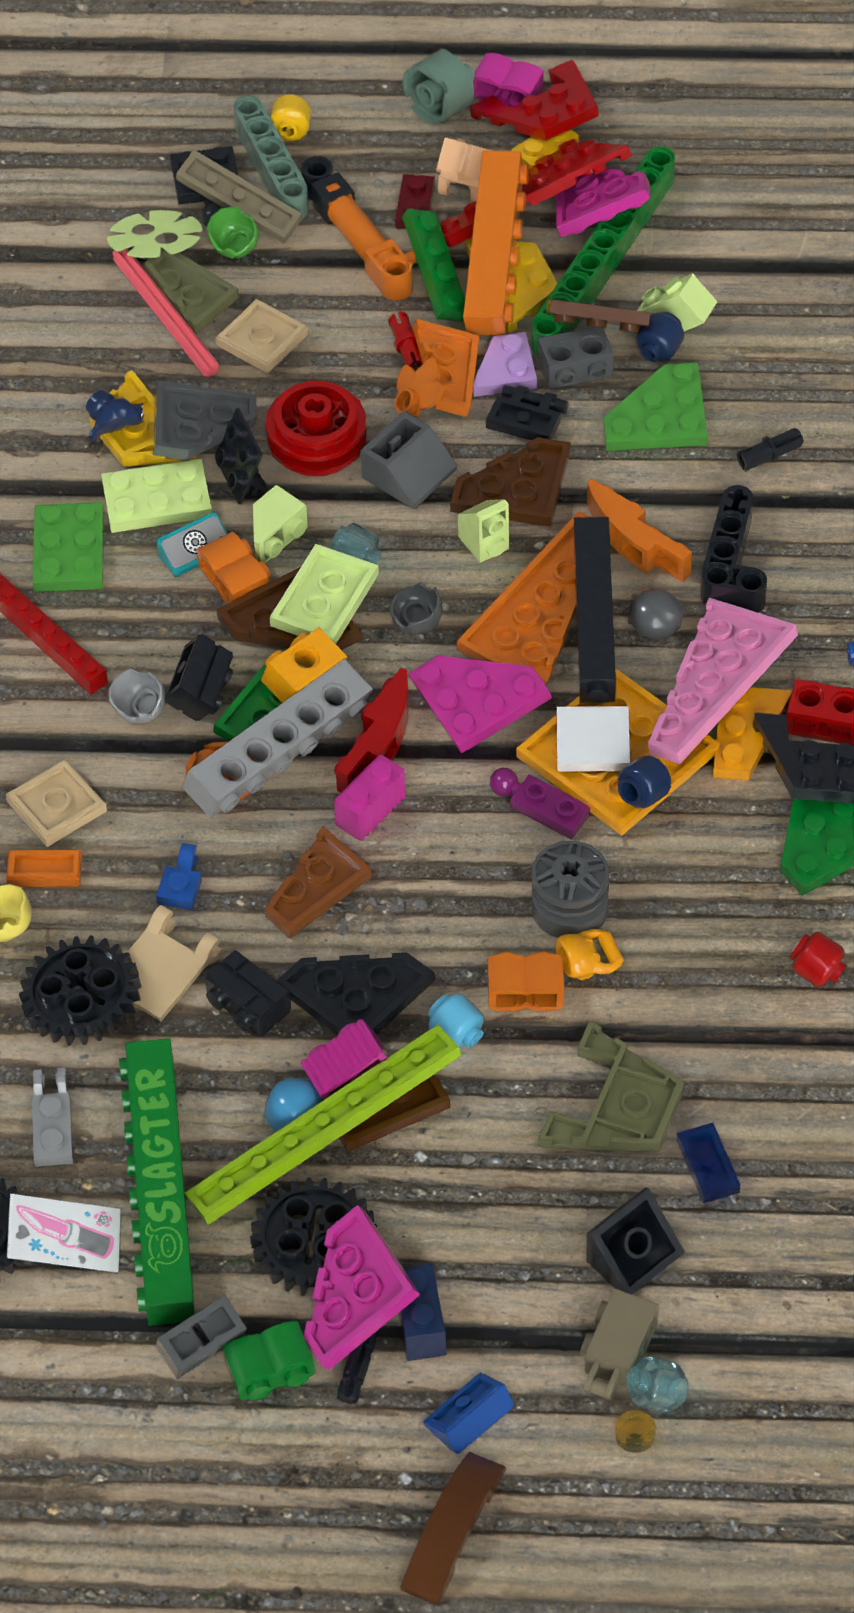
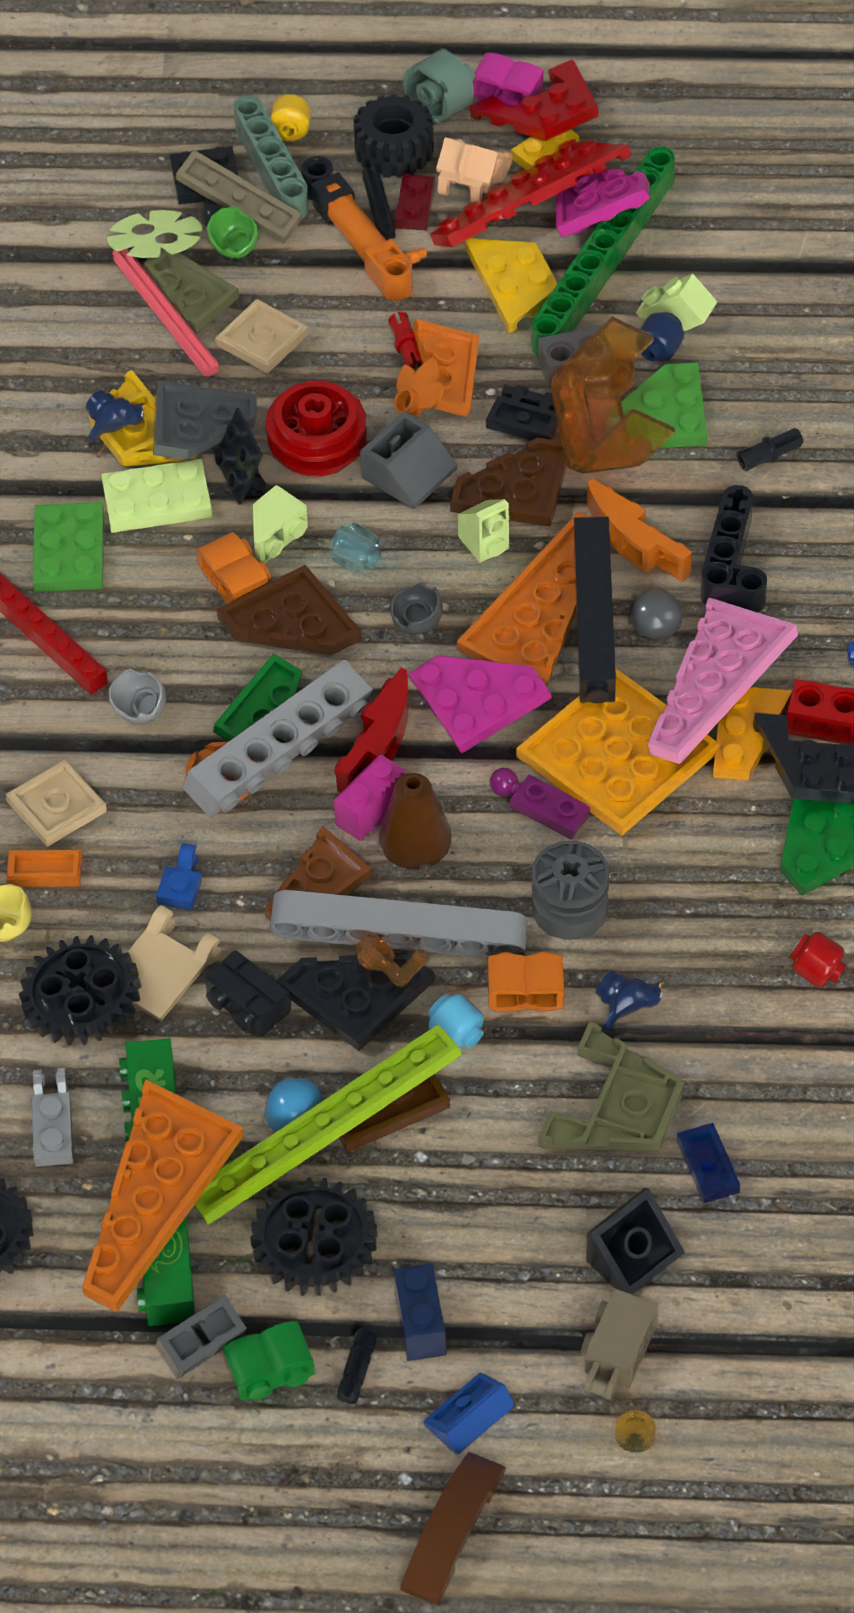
white sticker [7,1194,121,1273] -> none
slope [156,512,228,577] -> none
black brick [165,634,233,721] -> none
light orange brick [261,627,347,703] -> none
yellowish green plate [270,544,379,644] -> none
dark pink brick [300,1020,390,1100] -> none
dark pink plate [304,1205,420,1370] -> none
green plate [402,209,465,322] -> none
orange brick [463,151,529,336] -> none
lavender wing [473,332,537,397] -> none
reddish brown wing [546,300,651,332] -> none
light orange piece [555,929,624,981] -> none
white tile [557,706,630,771] -> none
dark blue head [617,755,671,809] -> none
clear light blue head [627,1357,689,1413] -> none
none -> orange wing [82,1079,244,1312]
none -> light grey beam [270,890,528,958]
none -> black tyre [353,94,434,178]
none -> clear orange plate [356,933,430,987]
none -> black axle [362,165,396,240]
none -> reddish brown cone [379,773,452,870]
none -> clear orange windscreen [551,316,675,474]
none -> dark blue animal [595,970,662,1031]

